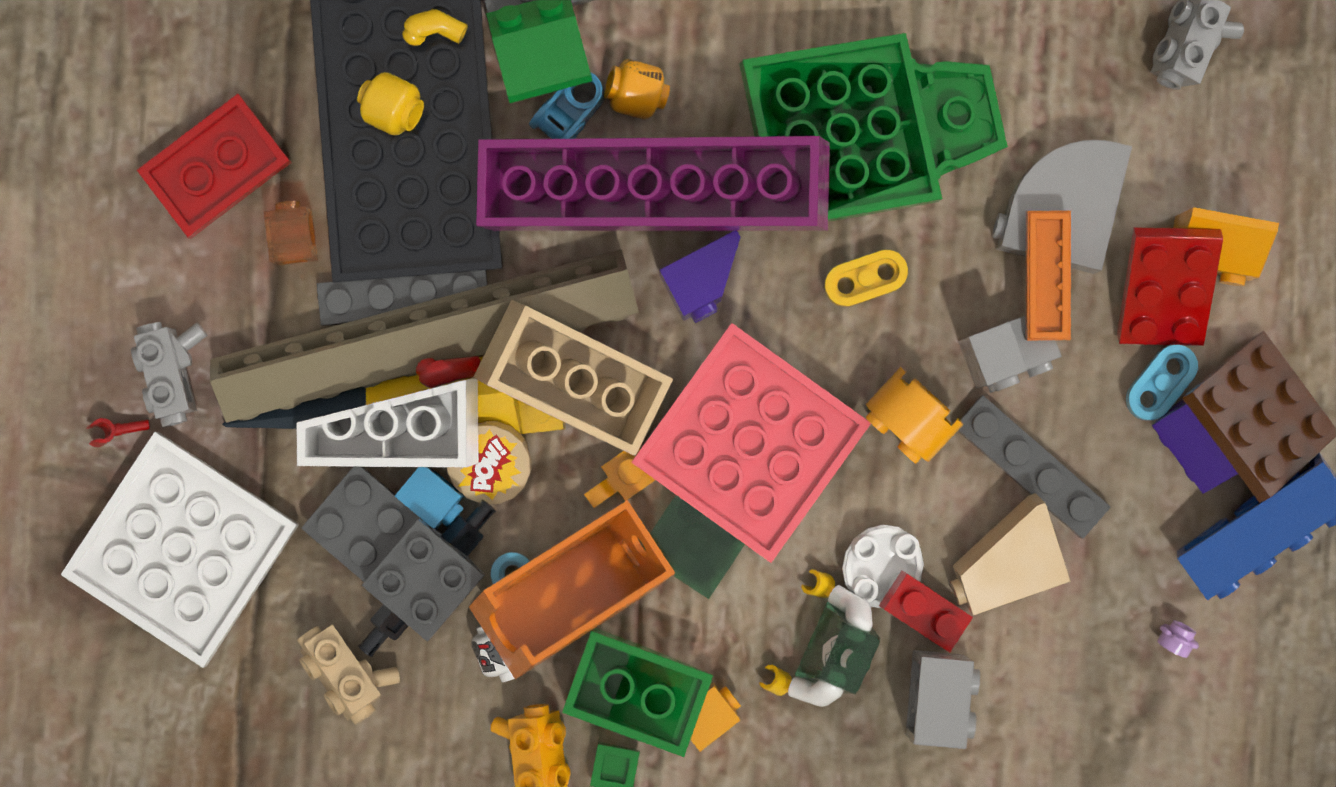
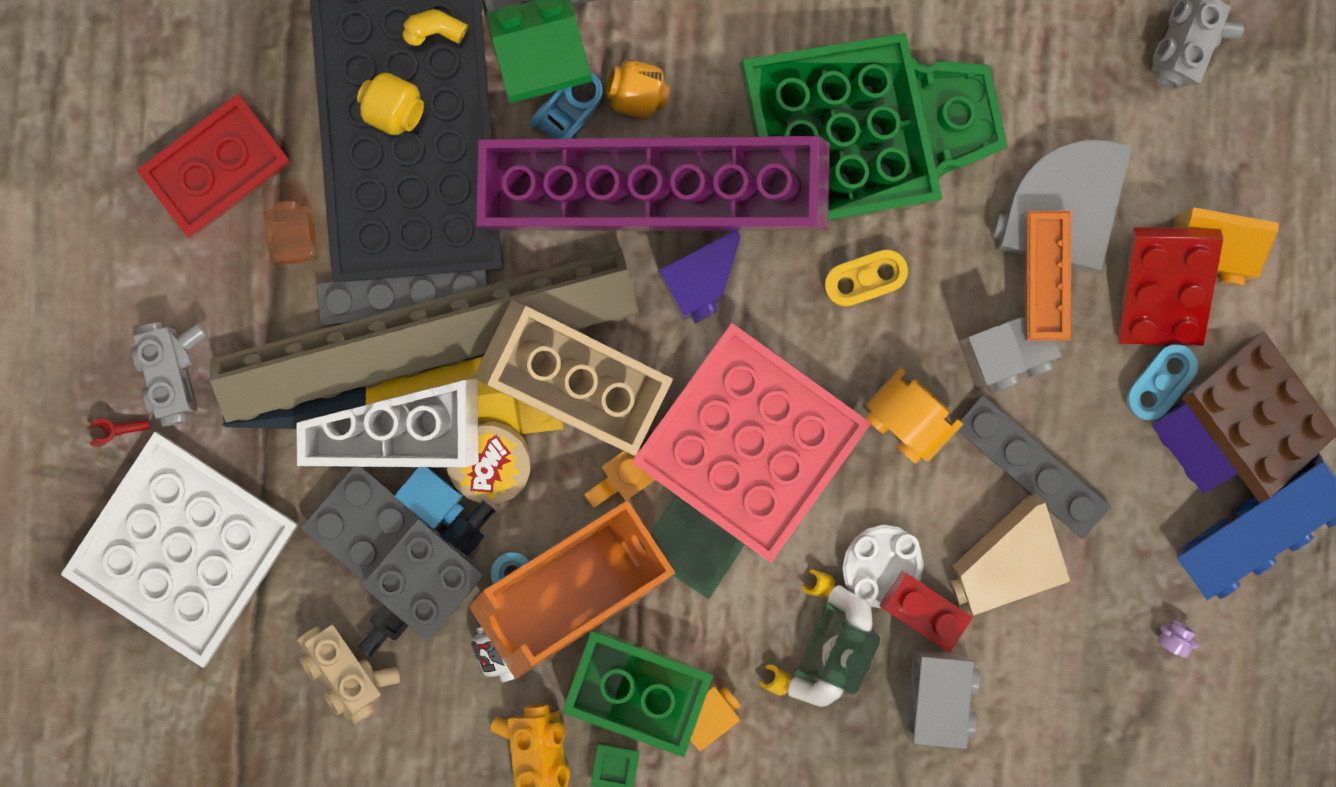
red arm [416,356,481,388] -> none

